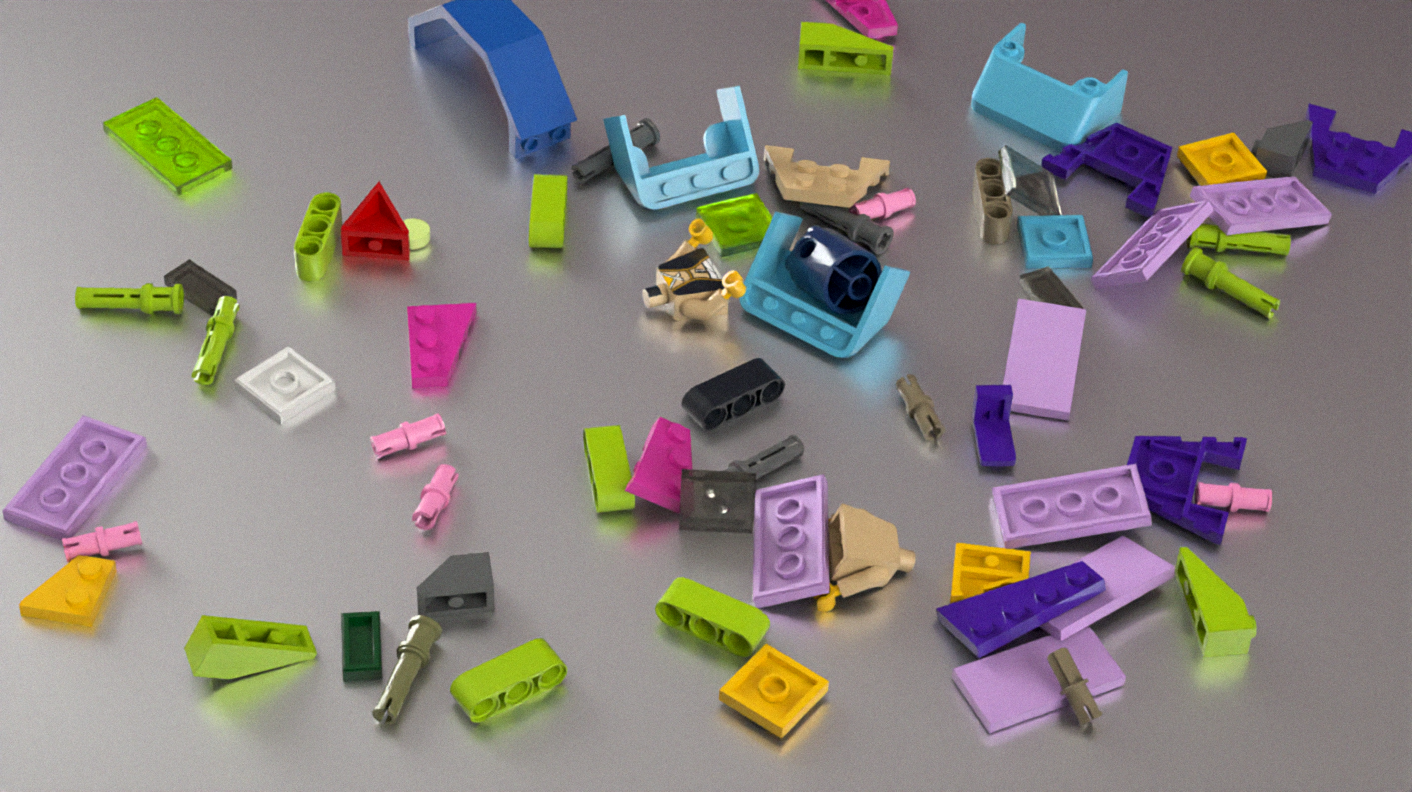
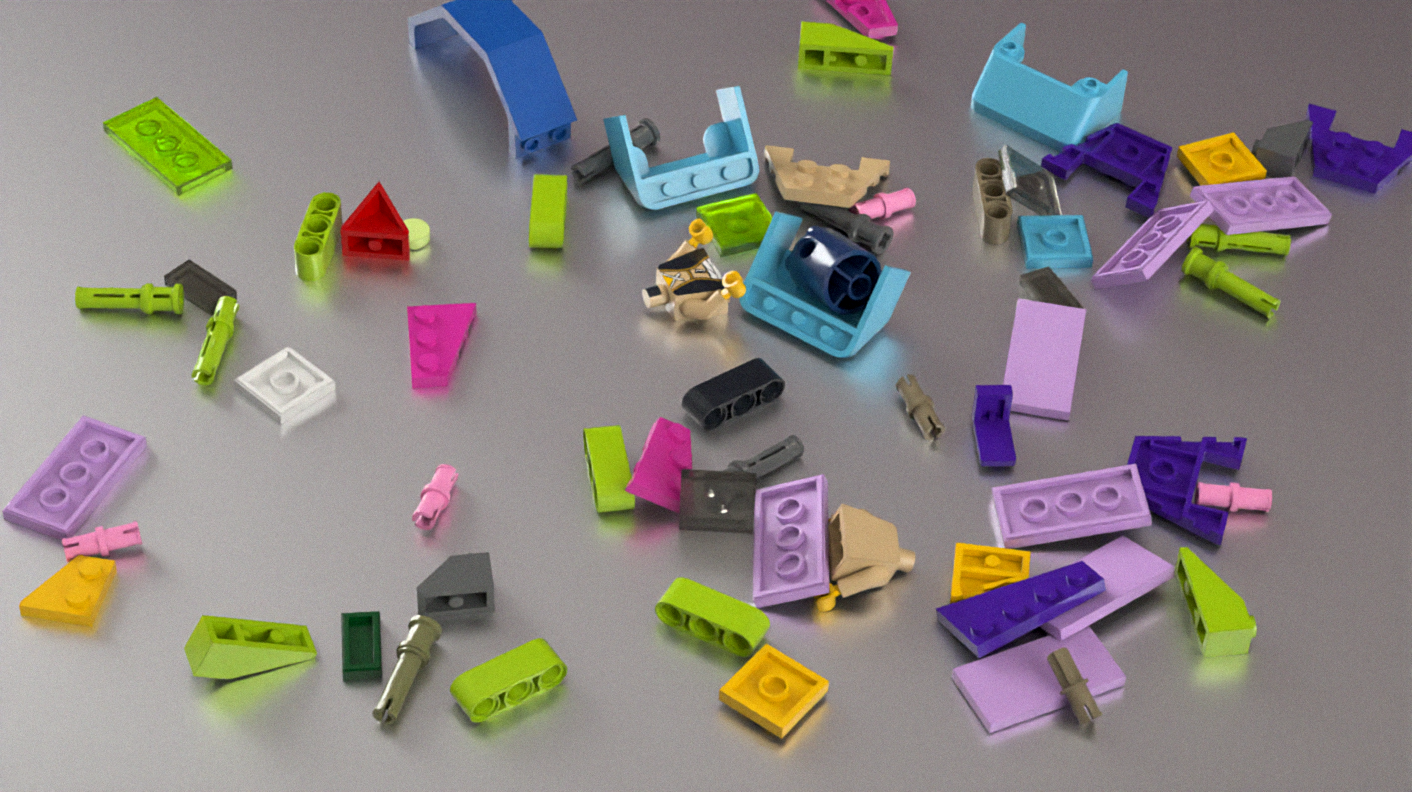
bright pink pin [370,413,446,459] -> none

